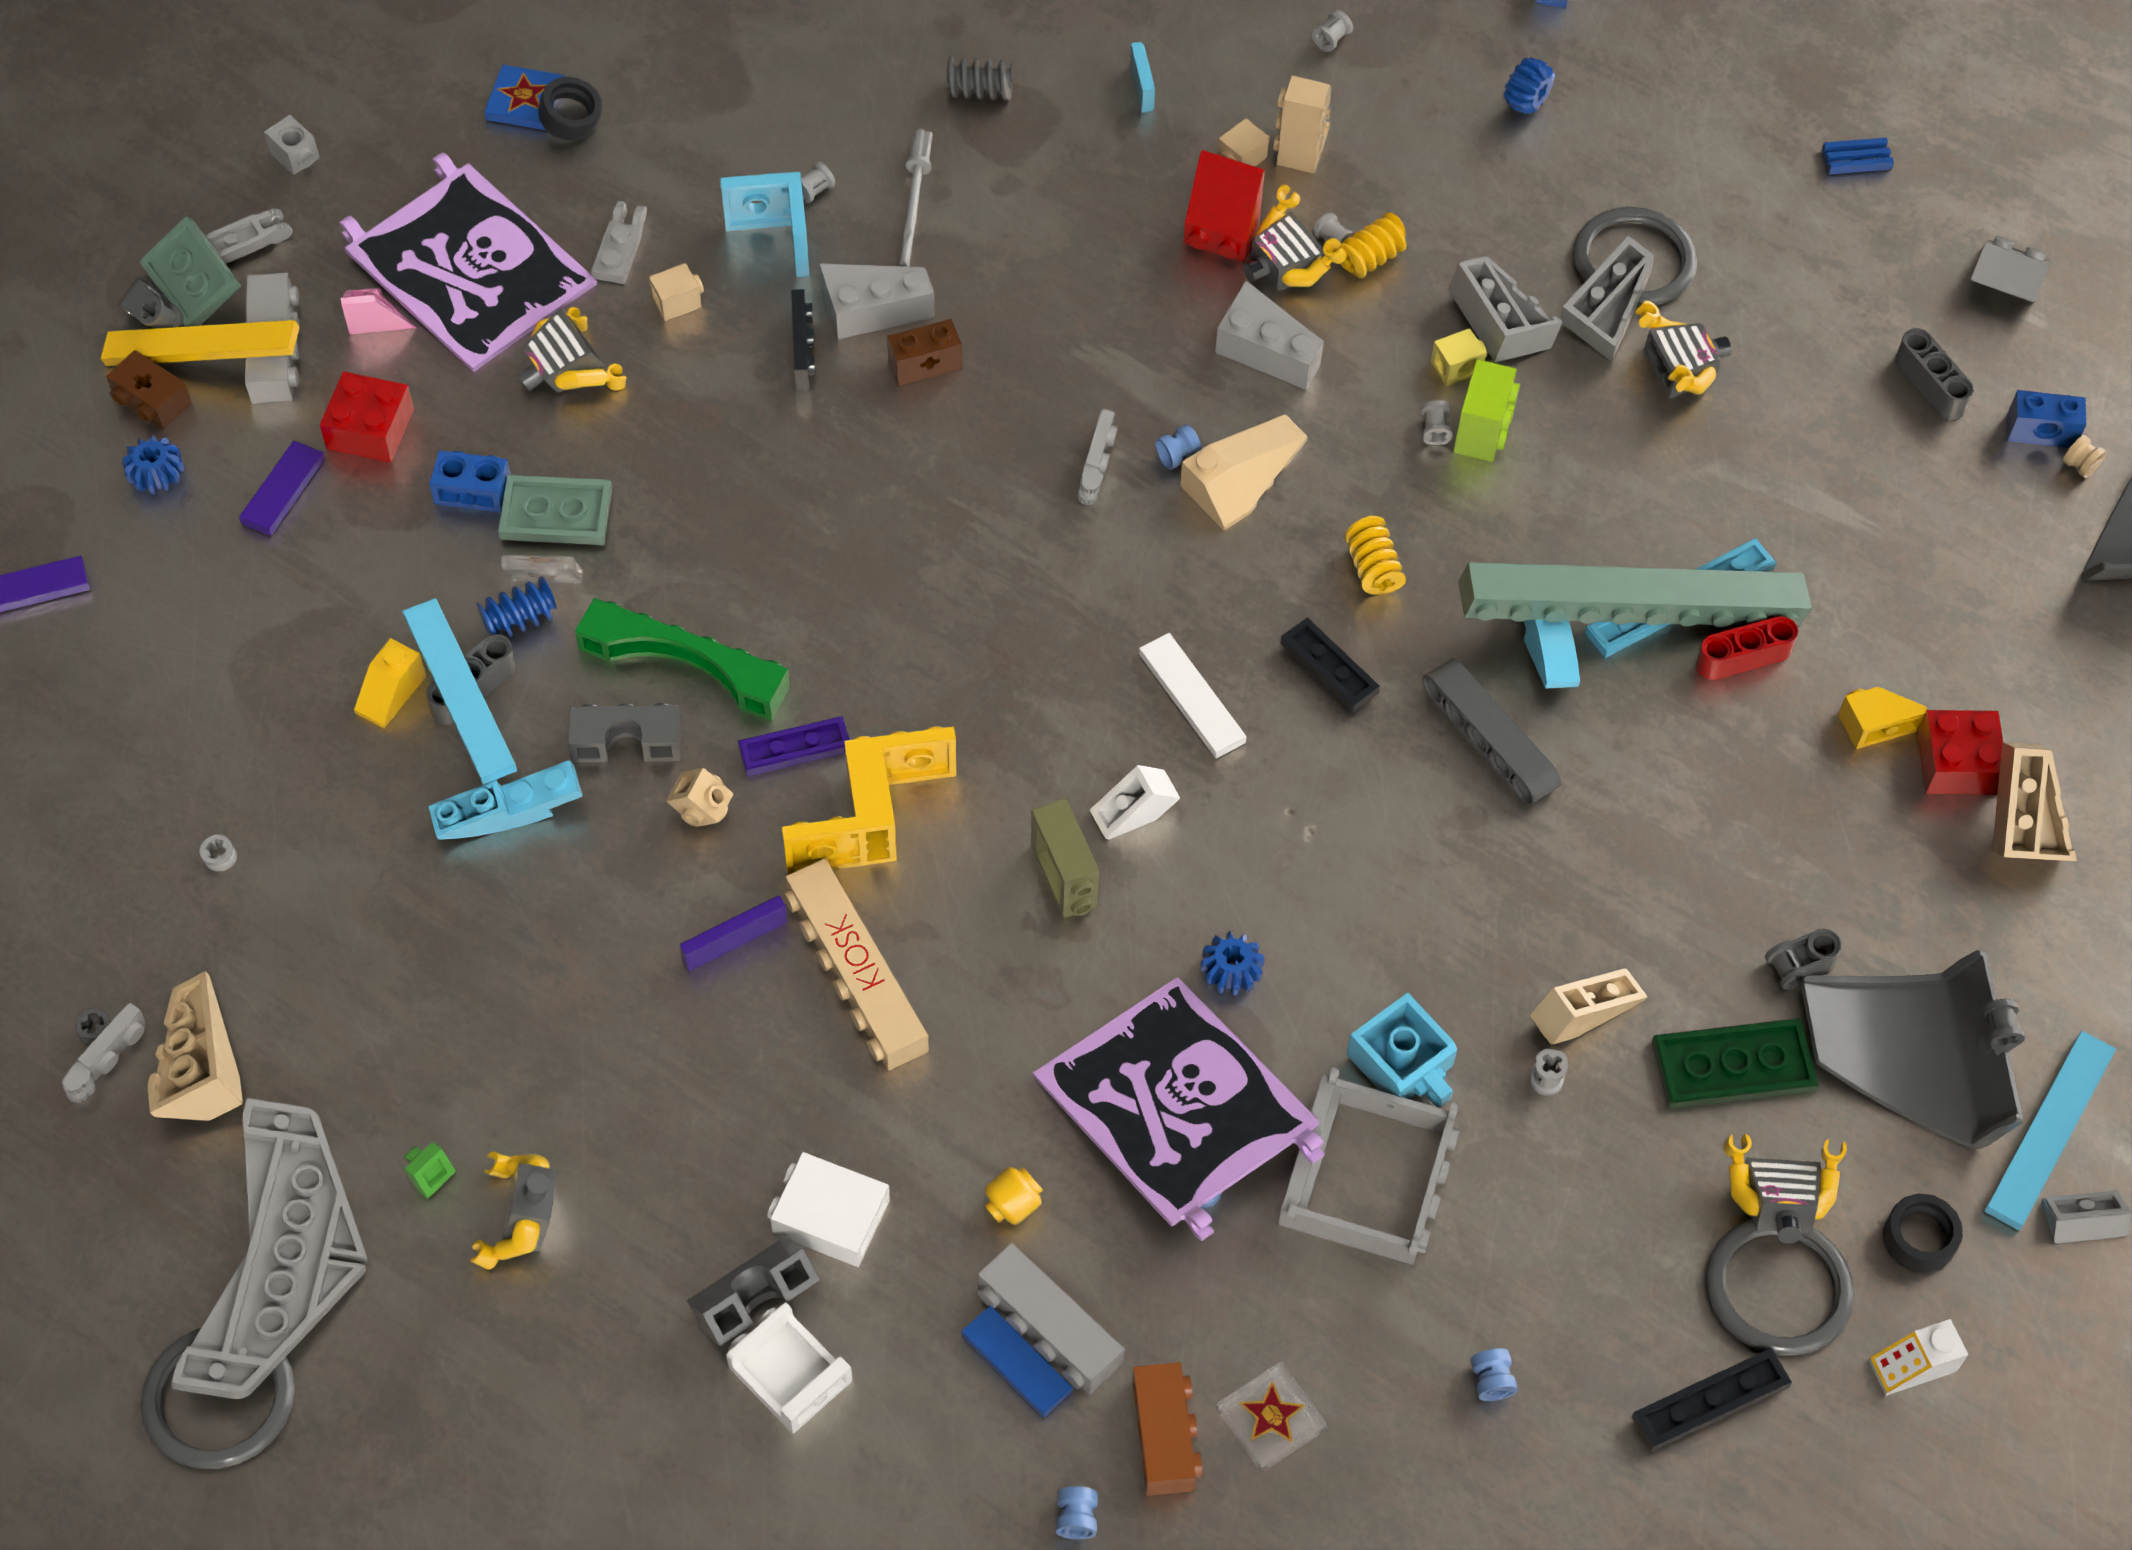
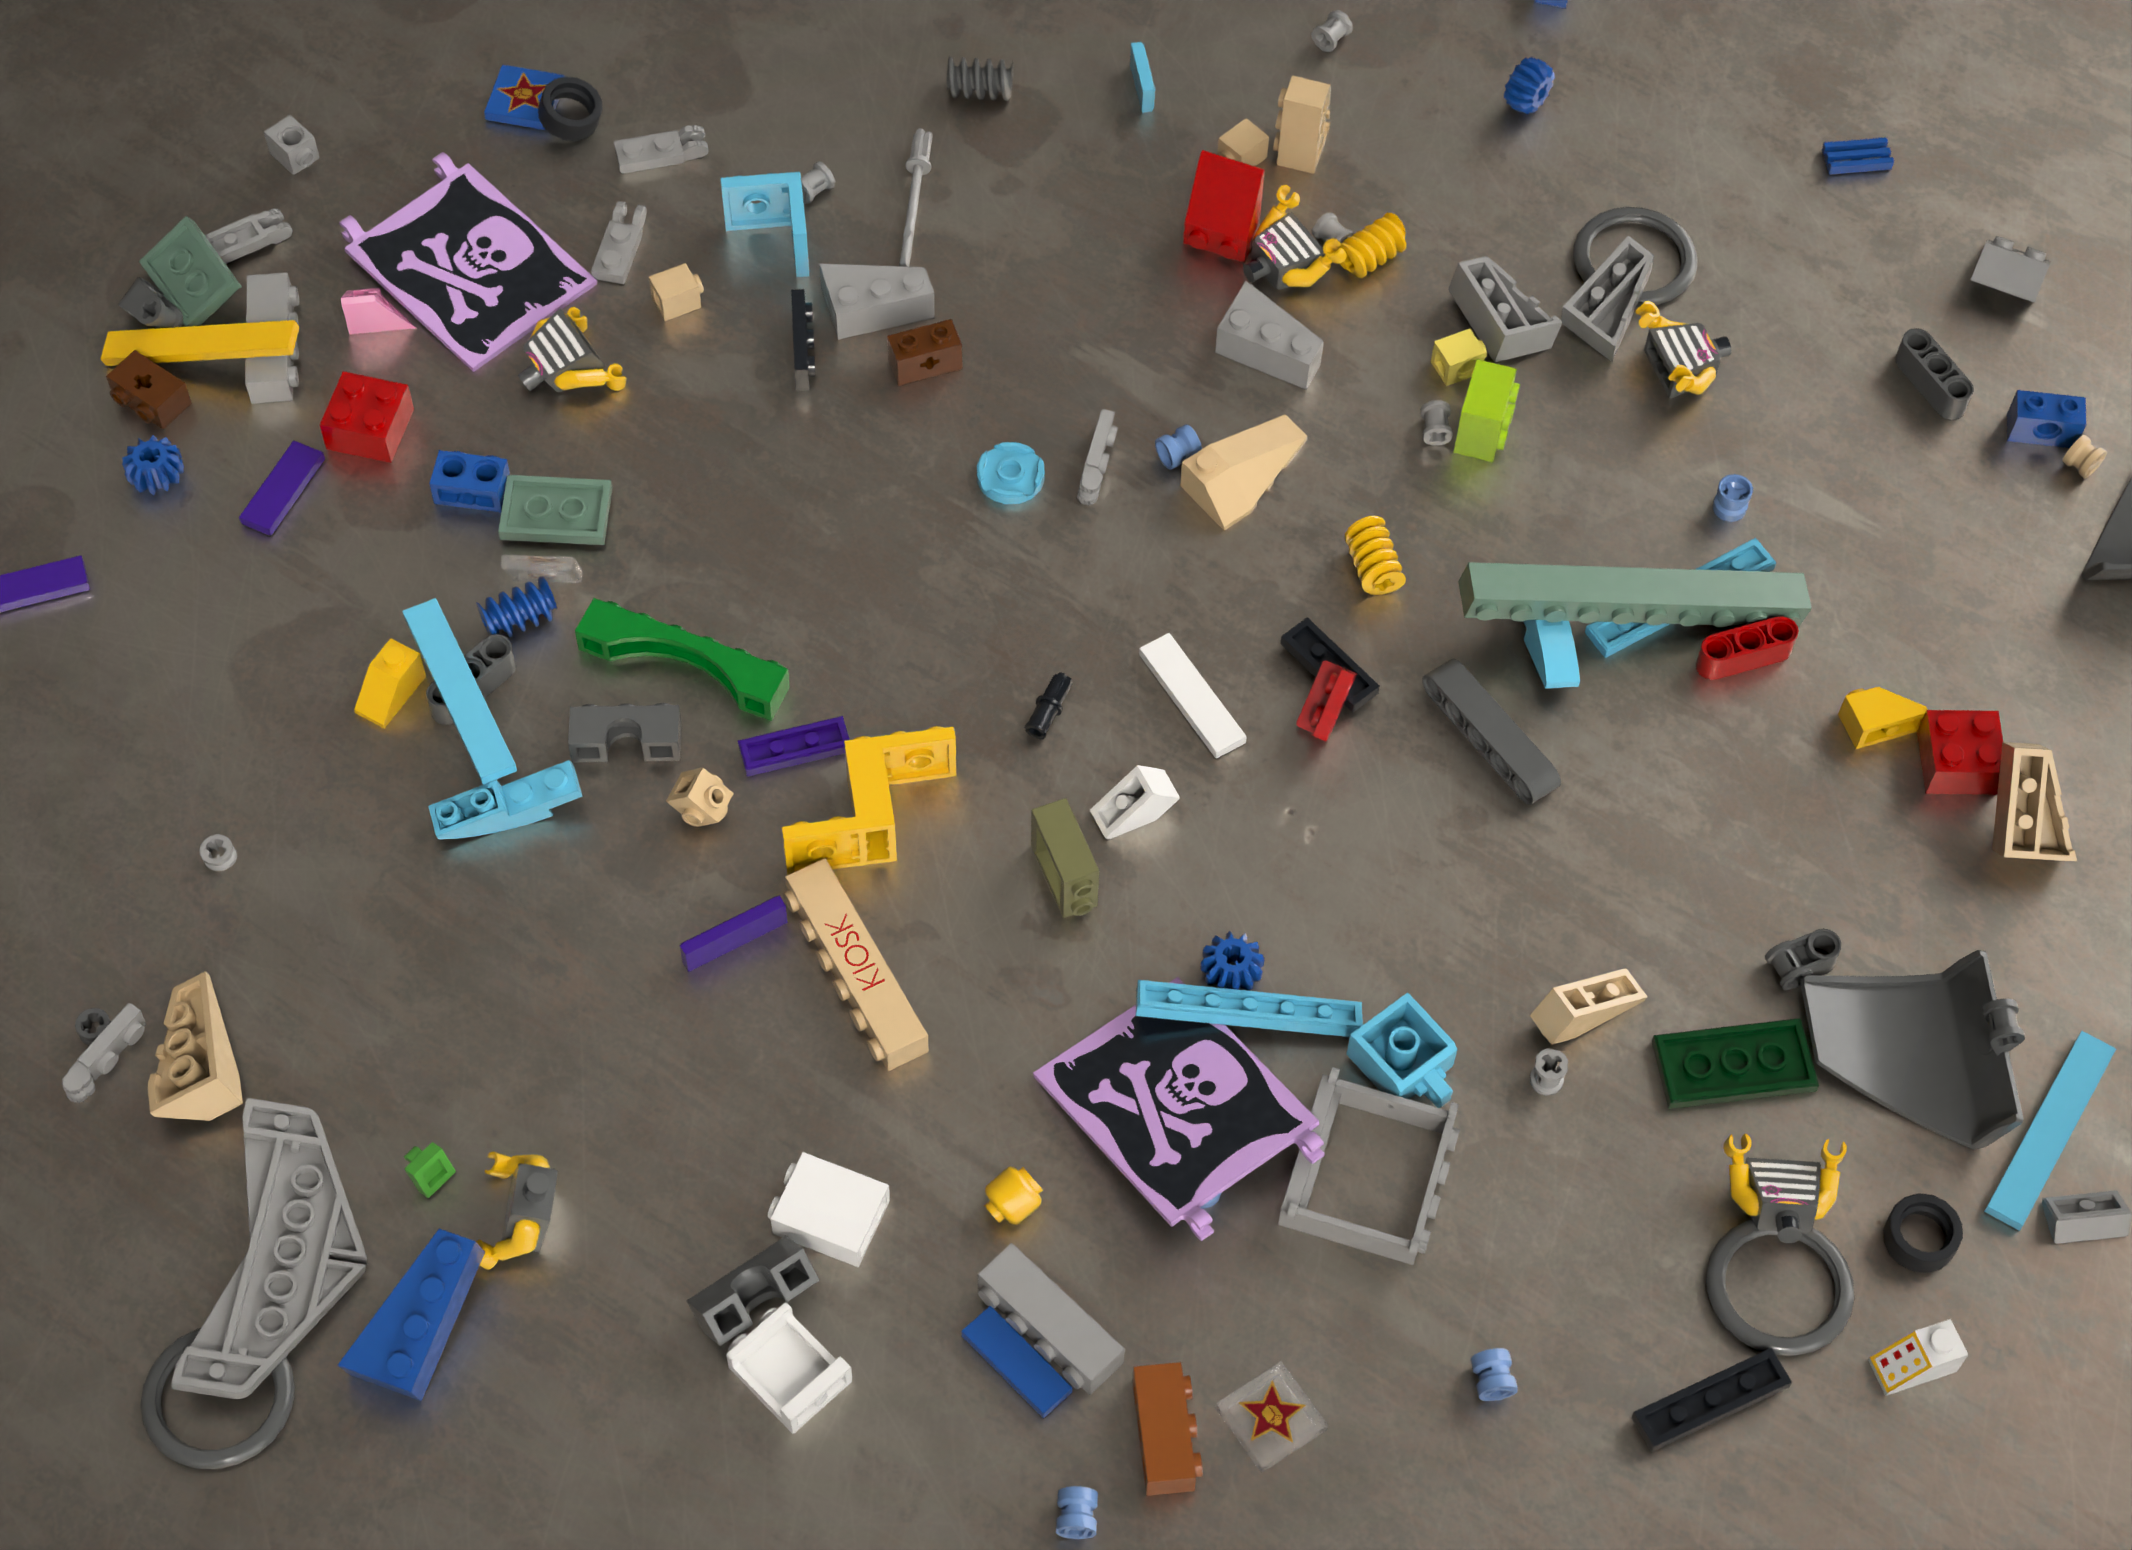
none -> blue wedge [338,1228,485,1401]
none -> light grey hinge [614,125,709,174]
none -> medium azure tile [977,442,1045,505]
none -> black axle [1024,672,1073,739]
none -> medium azure tile [1136,980,1363,1037]
none -> red bracket [1296,660,1357,741]
none -> medium blue wheel [1712,474,1753,522]

